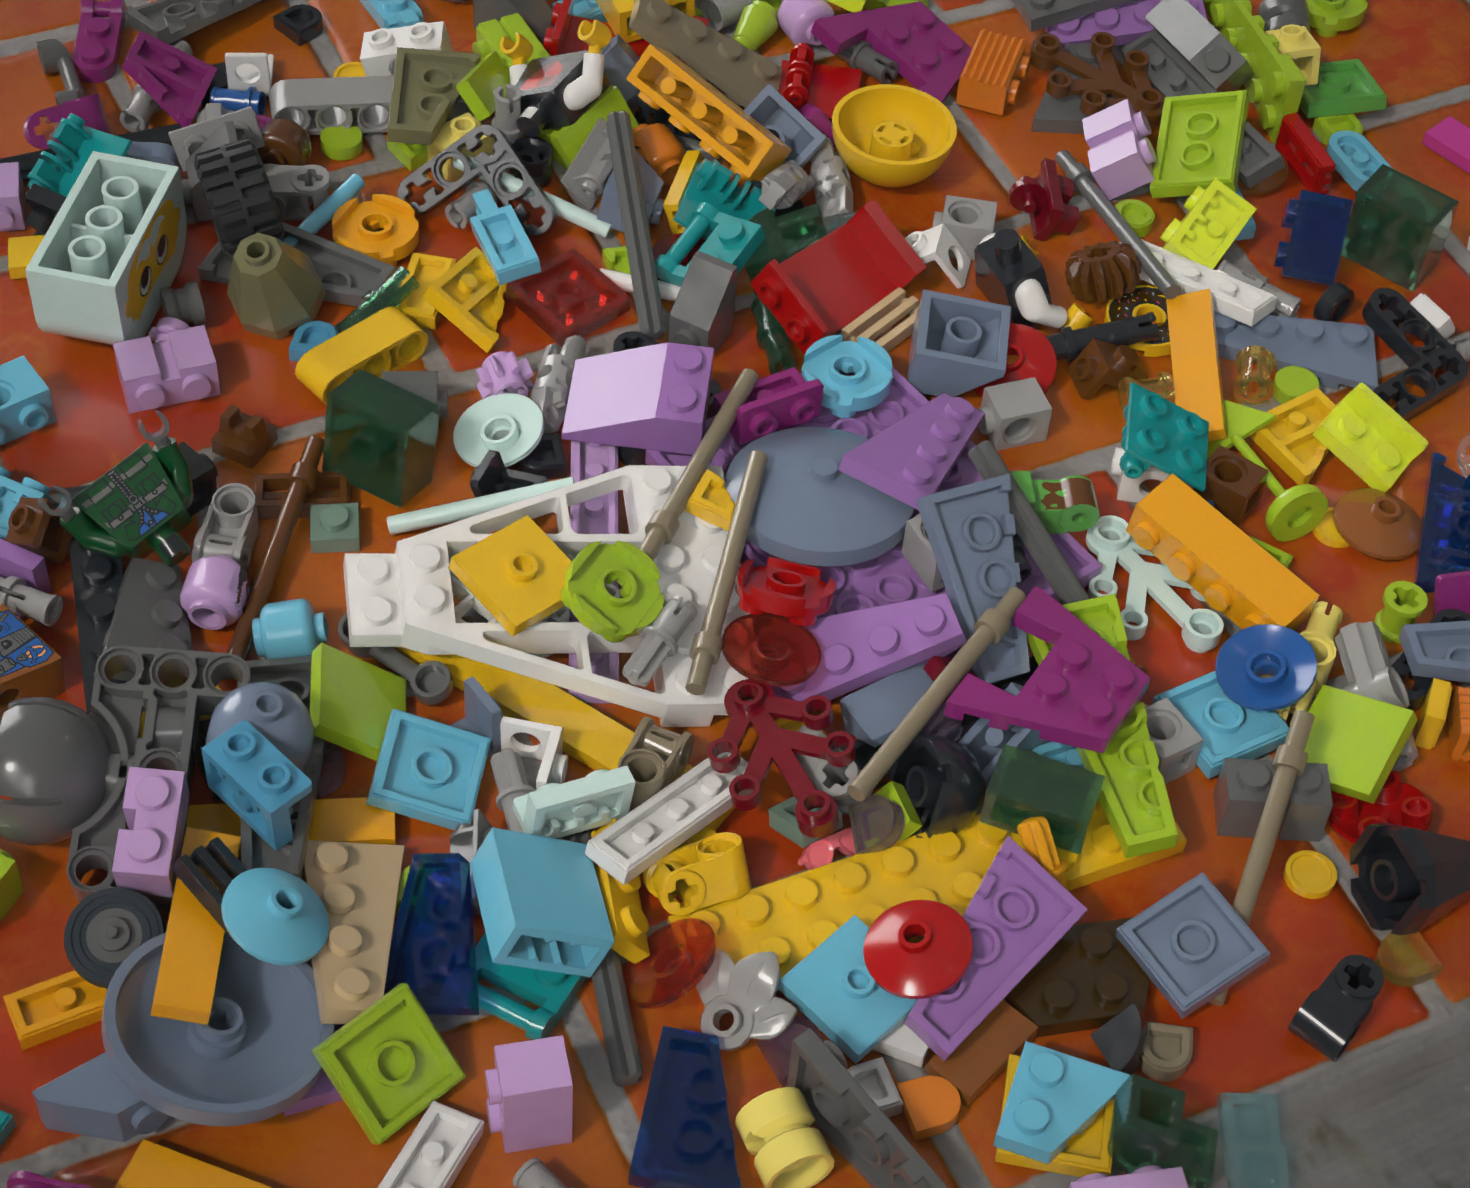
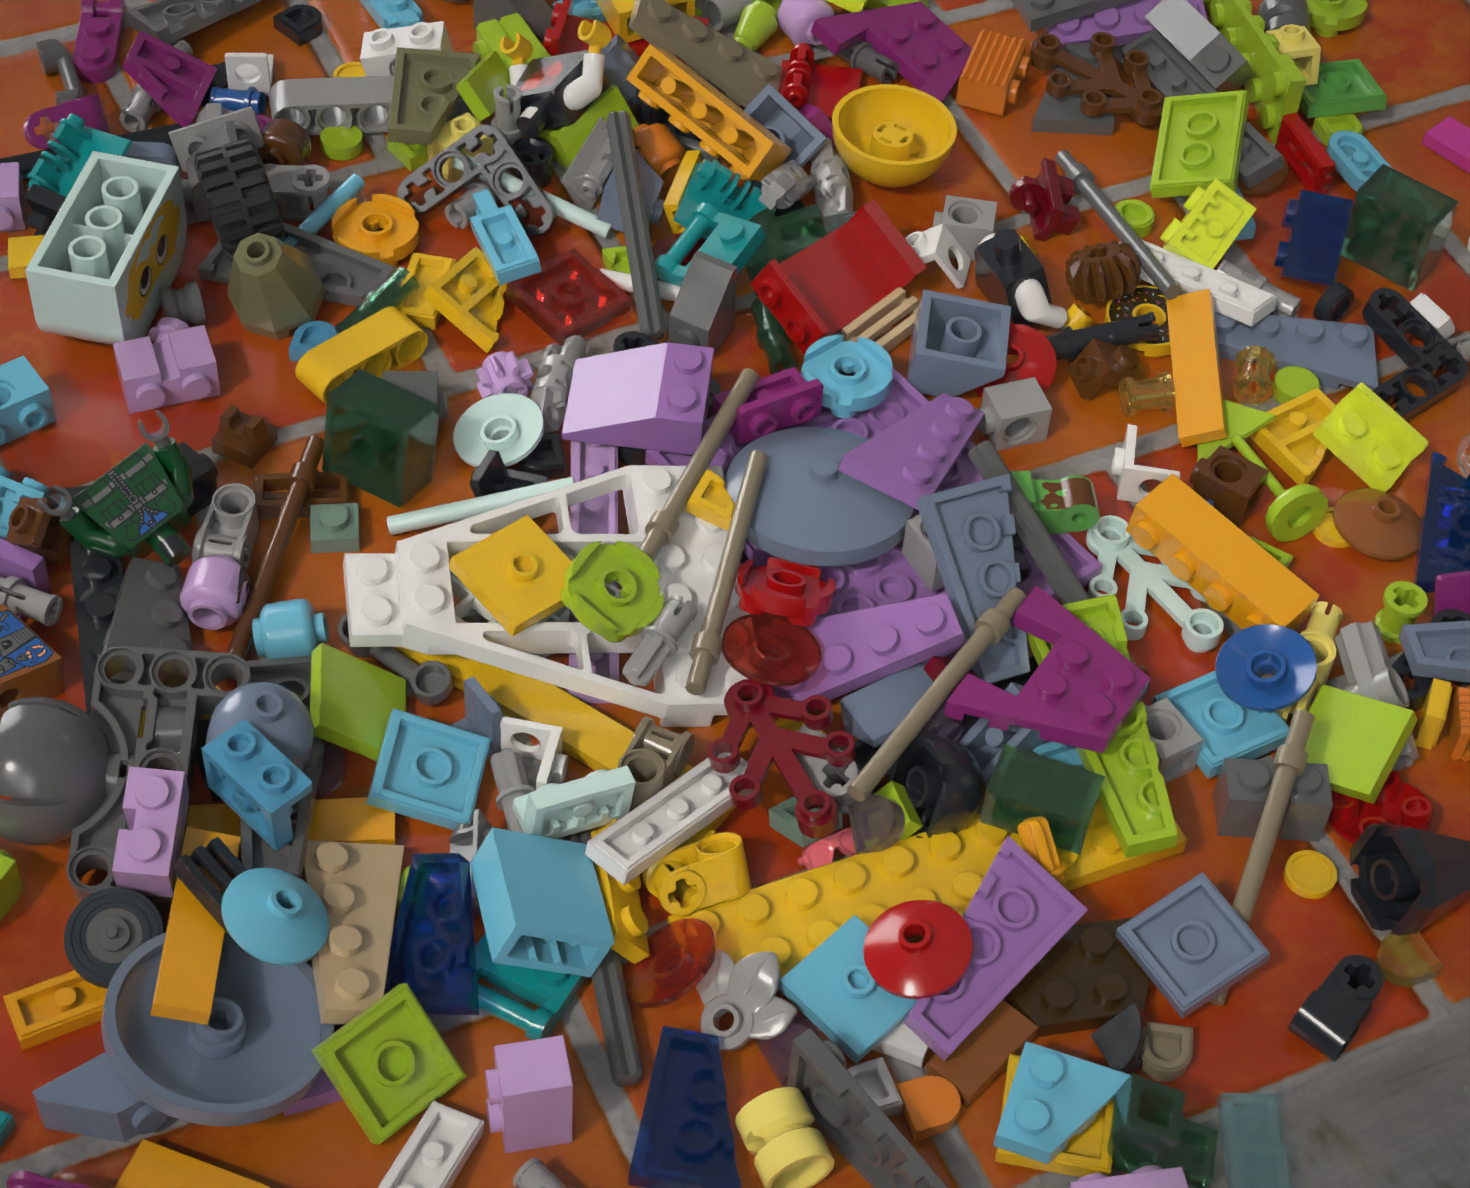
lavender brick [1082,99,1157,200] -> none
teal hinge [1119,382,1209,492] -> none

